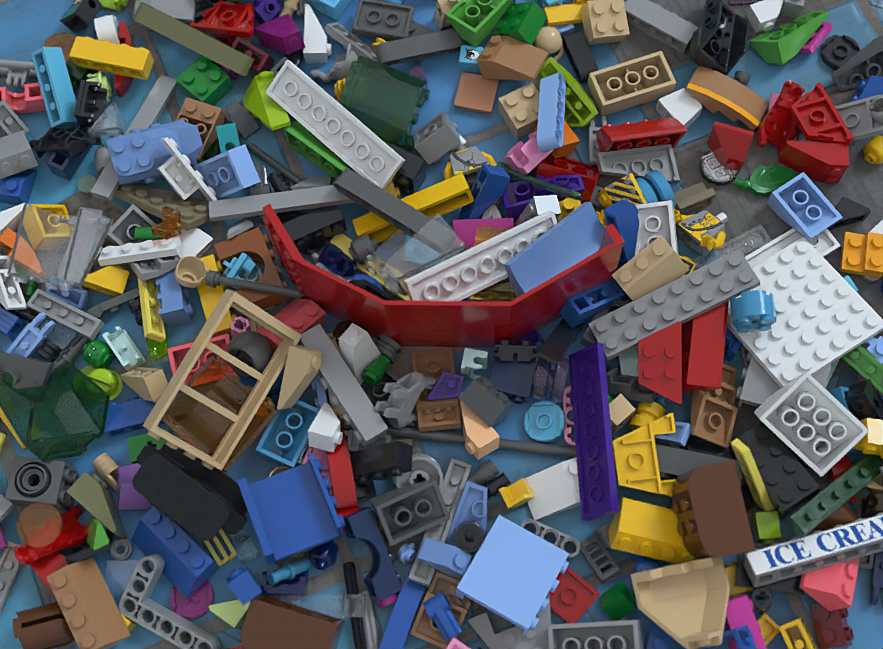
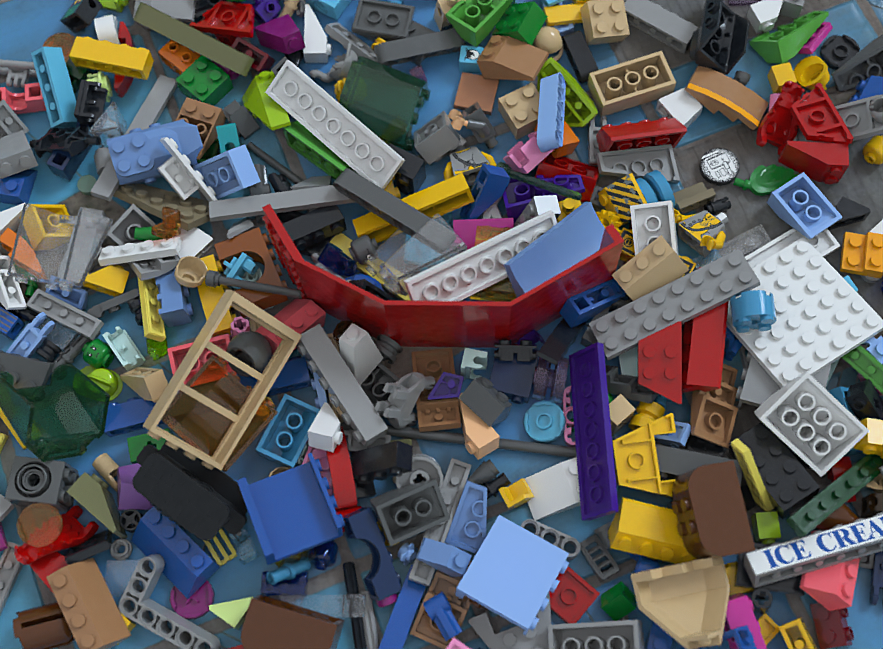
bright green slope [87,516,109,550] -> none
blue slope [226,565,262,606] -> none
tan slope [277,345,322,410] -> none
green cone [362,355,390,386] -> none
black wheel [455,519,484,552] -> none
blue slope [603,199,640,265] -> none
red slope [707,121,754,171] -> none
none -> black wheel [120,509,143,533]
none -> orange brick [158,39,201,76]
none -> dark grey torso [448,102,498,149]
none -> black pin [704,197,731,216]
none -> yellow brick [767,62,797,94]
none -> yellow piece [794,56,830,91]

